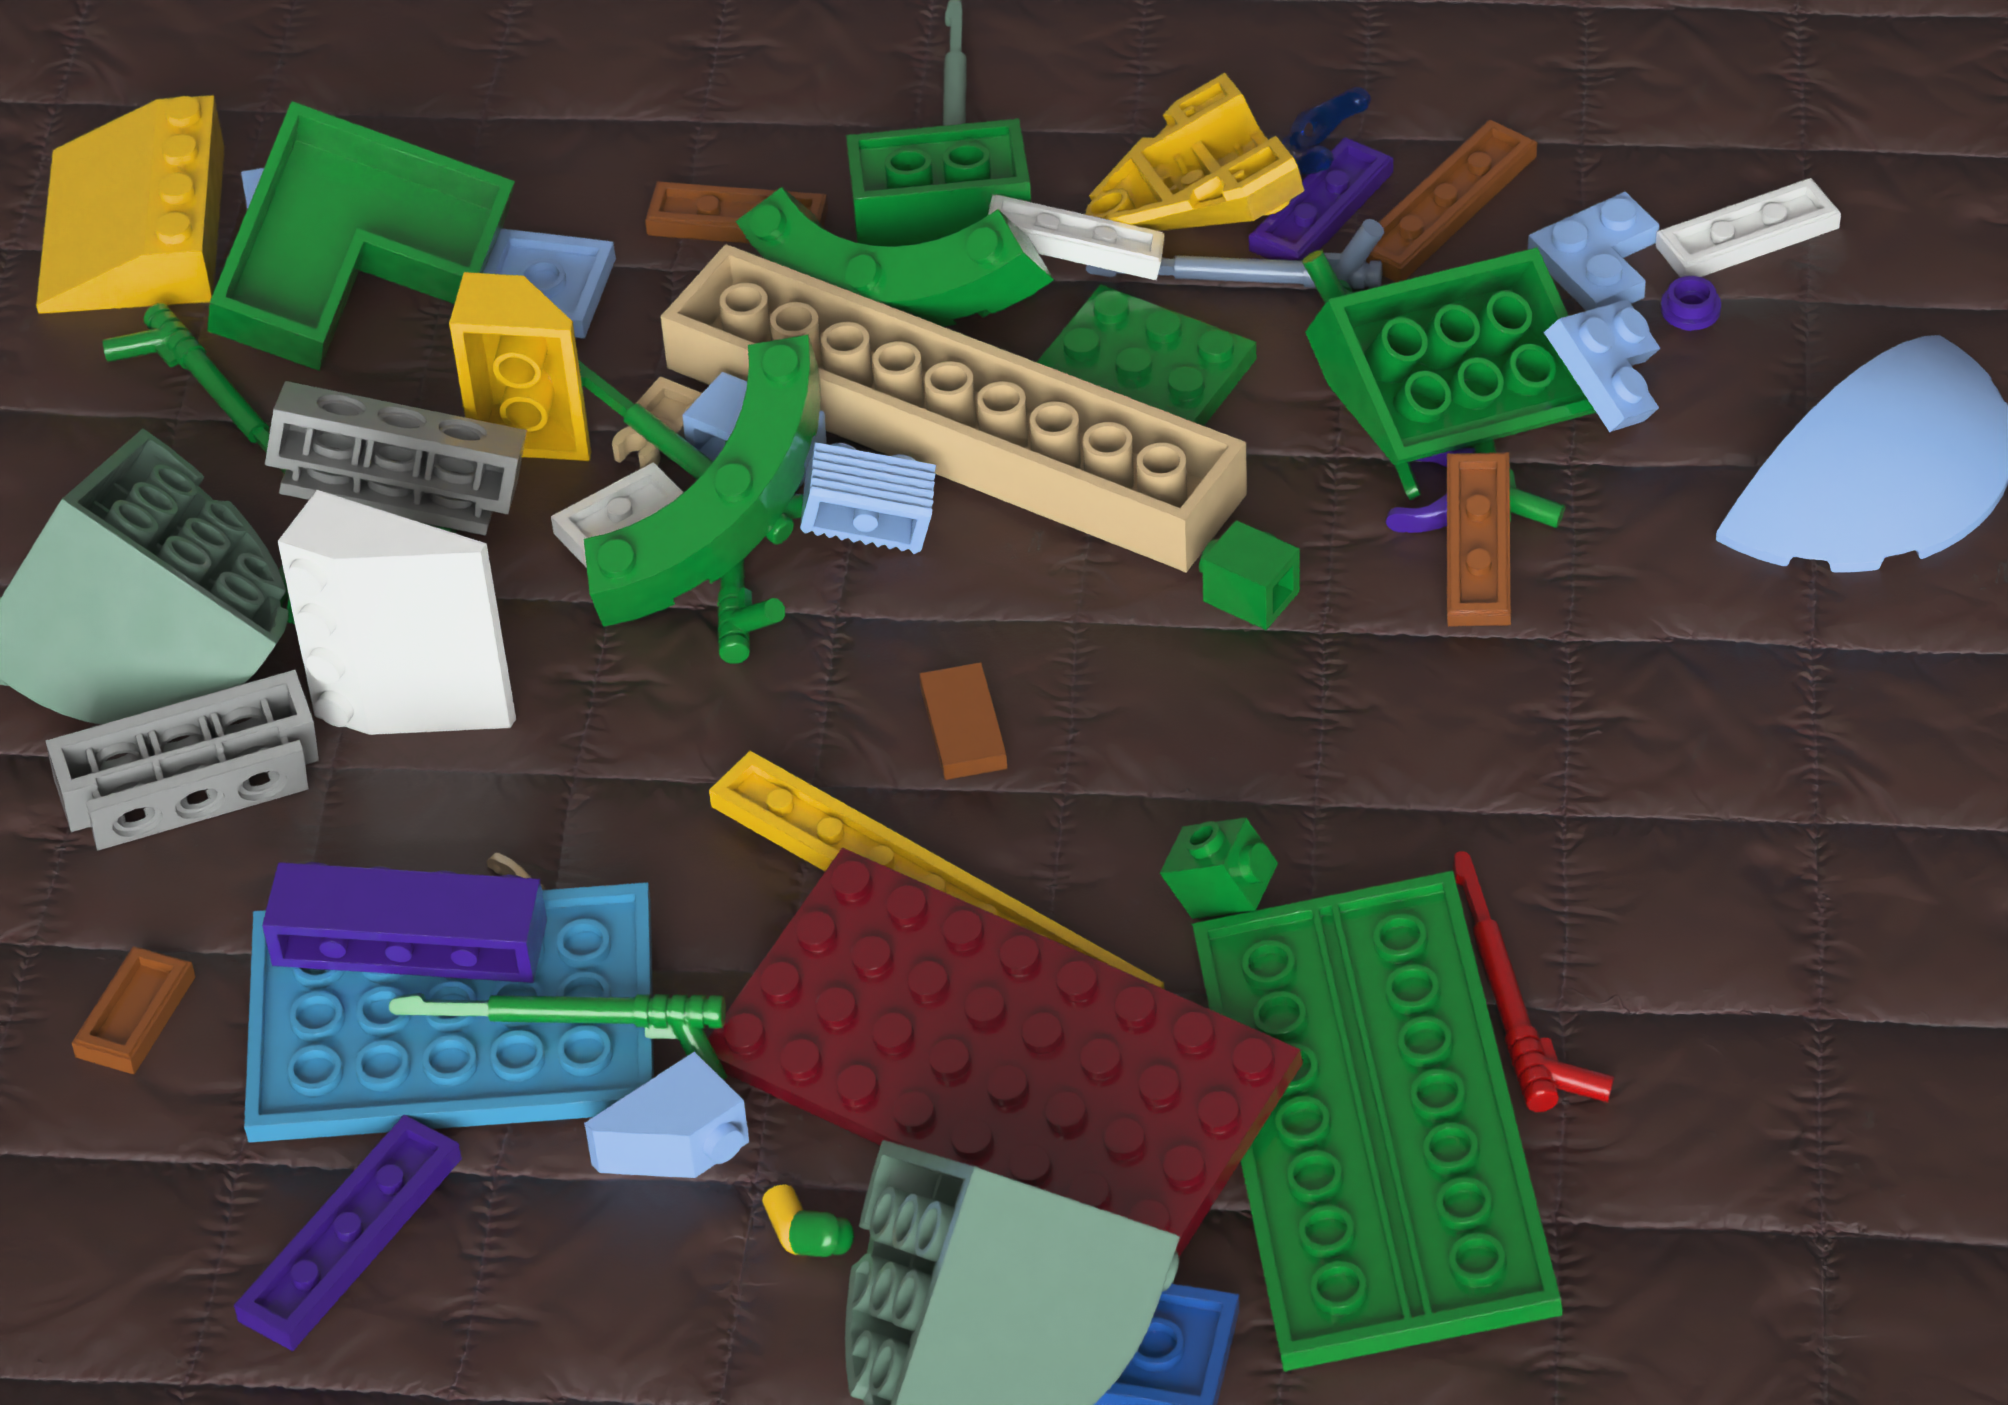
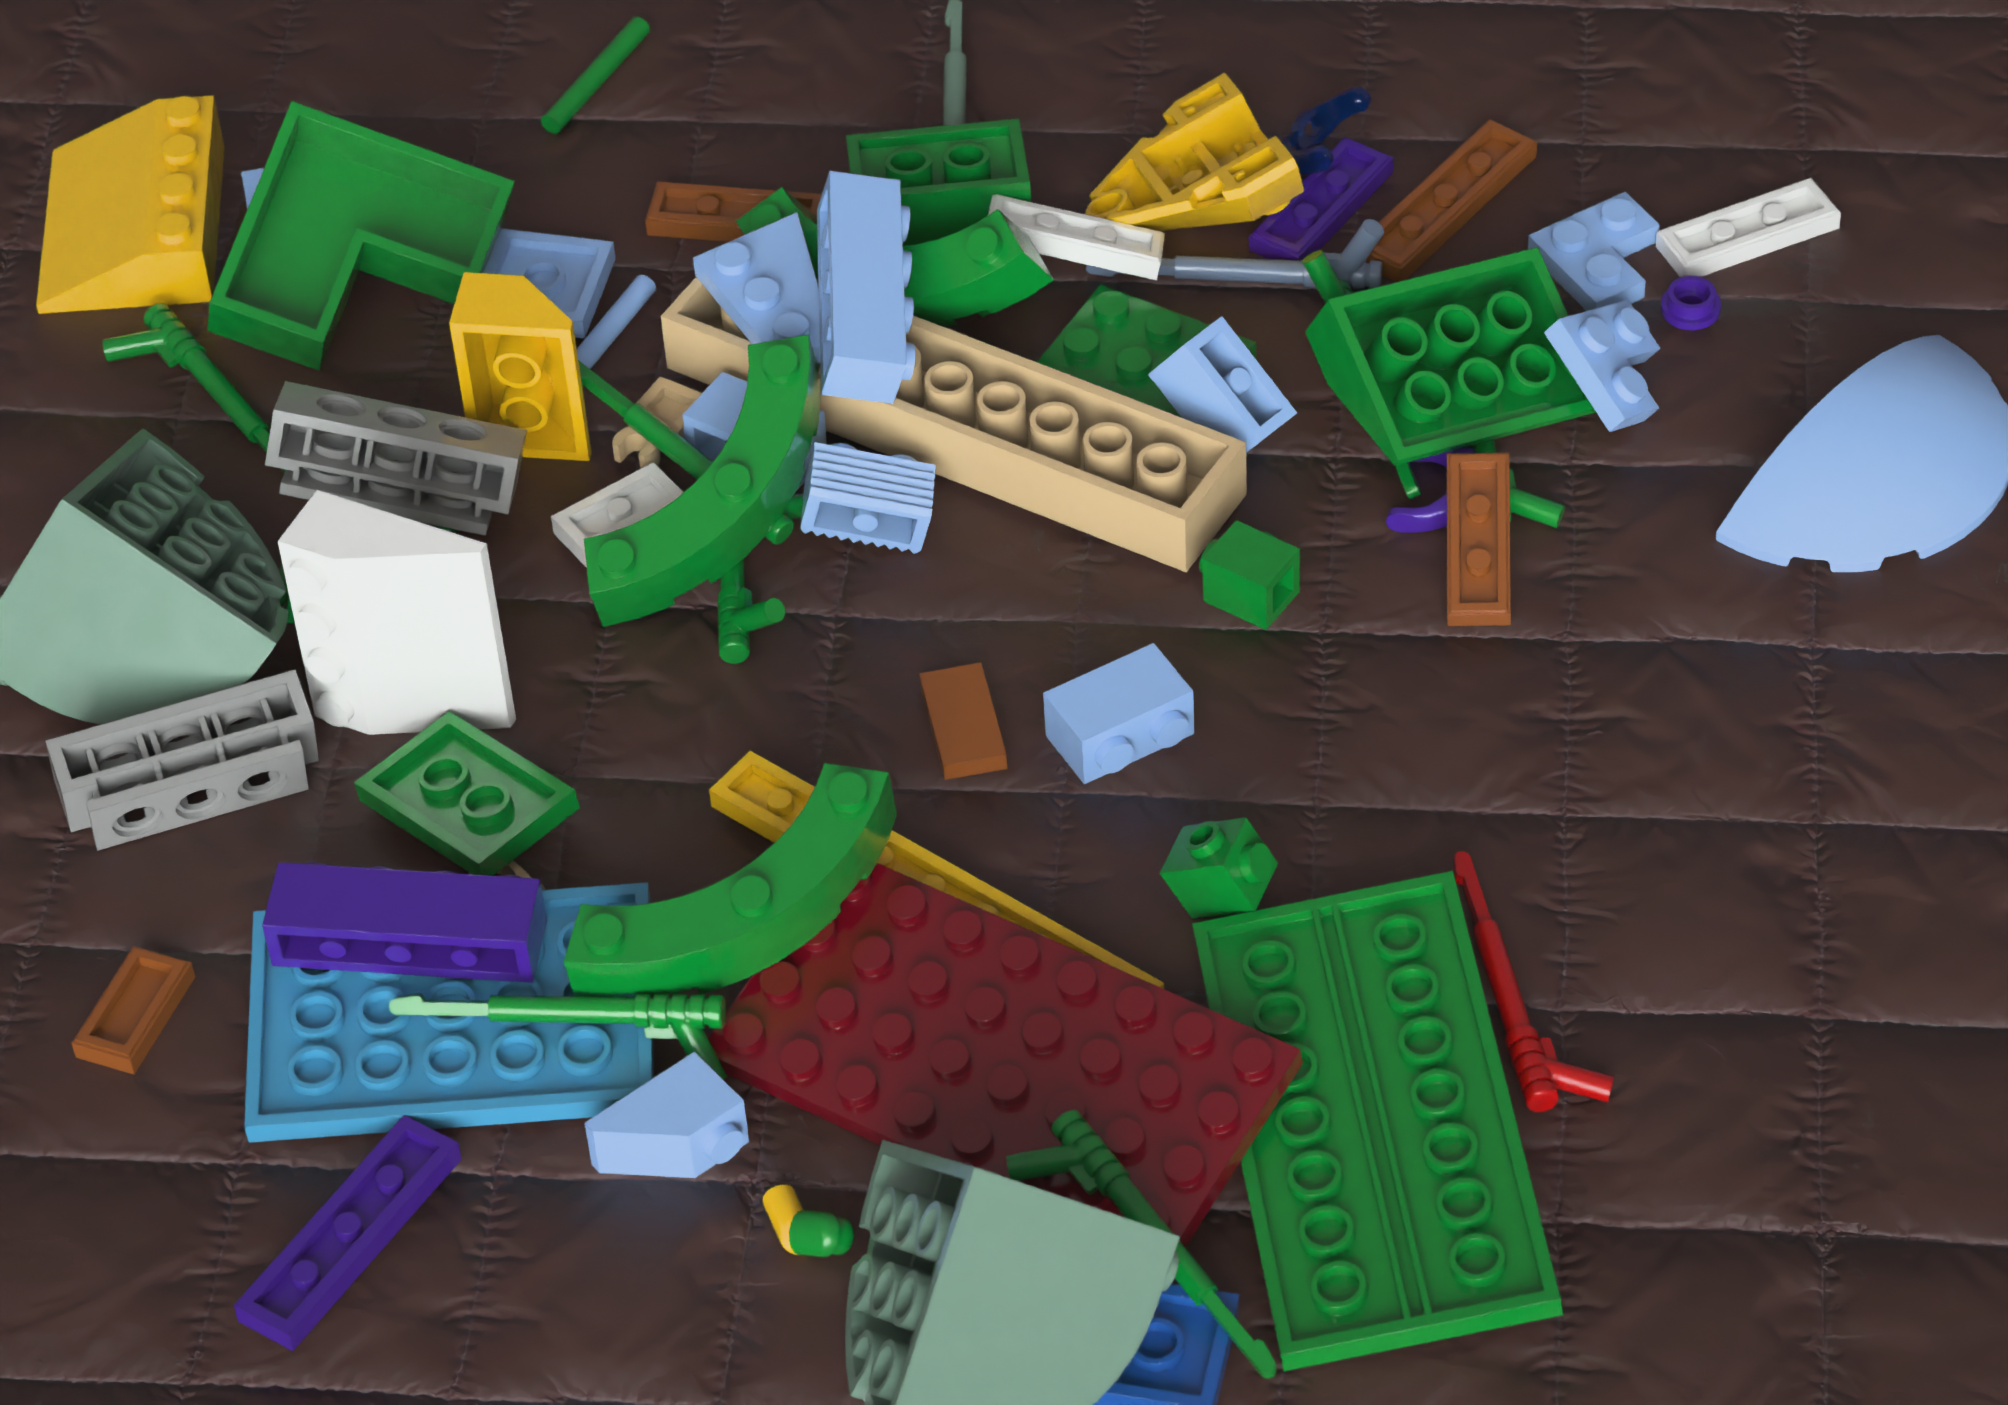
none -> green plate [354,711,580,876]
none -> green bar [541,17,650,134]
none -> green brick [563,763,897,998]
none -> light blue bar [577,275,656,370]
none -> light blue wing [693,213,820,364]
none -> light blue brick [817,171,915,404]
none -> green piece [1006,1110,1277,1379]
none -> light blue brick [1043,643,1194,784]
none -> light blue brick [1148,316,1297,453]

